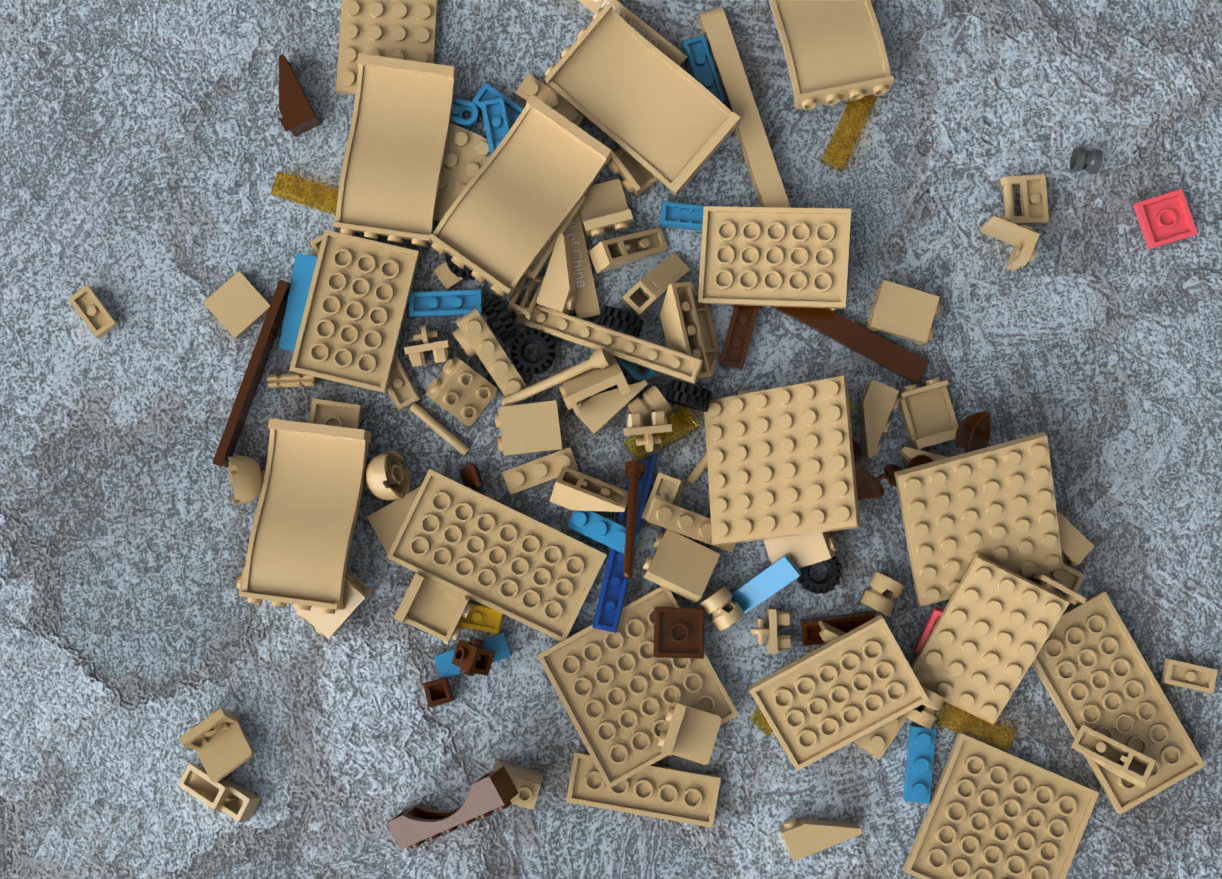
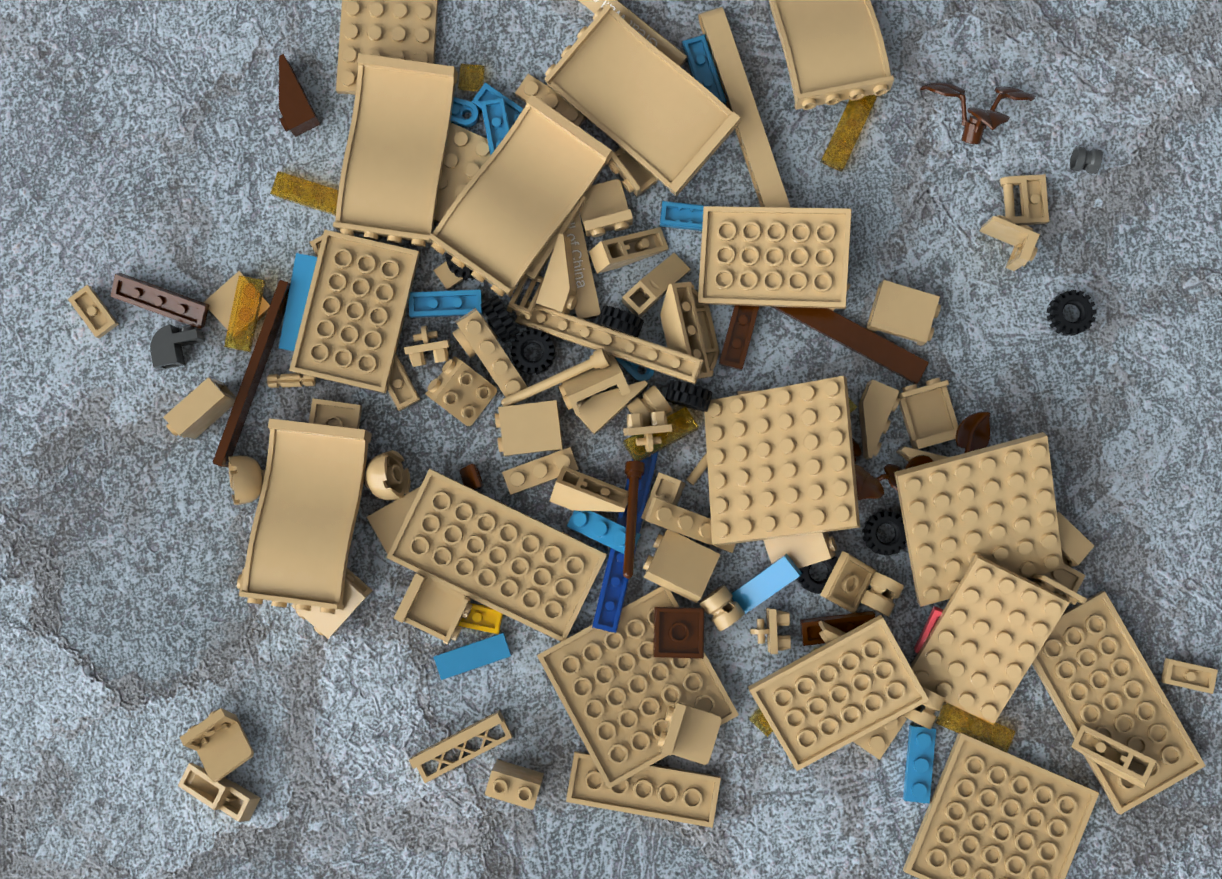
arch [387,765,518,849] -> none
tan bar [409,402,470,456] -> none
reddish brown slope [423,677,455,708] -> none
reddish brown brick [452,638,496,676] -> none
tan slope [779,818,863,862] -> none
coral plate [1133,189,1198,250] -> none
none -> plate [110,273,209,329]
none -> dark grey brick [150,324,205,370]
none -> tan brick [163,377,236,439]
none -> clear yellow plate [224,275,265,353]
none -> tan fence [409,710,513,783]
none -> clear yellow tile [458,64,485,91]
none -> tan tile [820,551,876,613]
none -> black tyre [862,511,907,556]
none -> reddish brown plant [920,82,1036,144]
none -> black tyre [1046,290,1097,336]

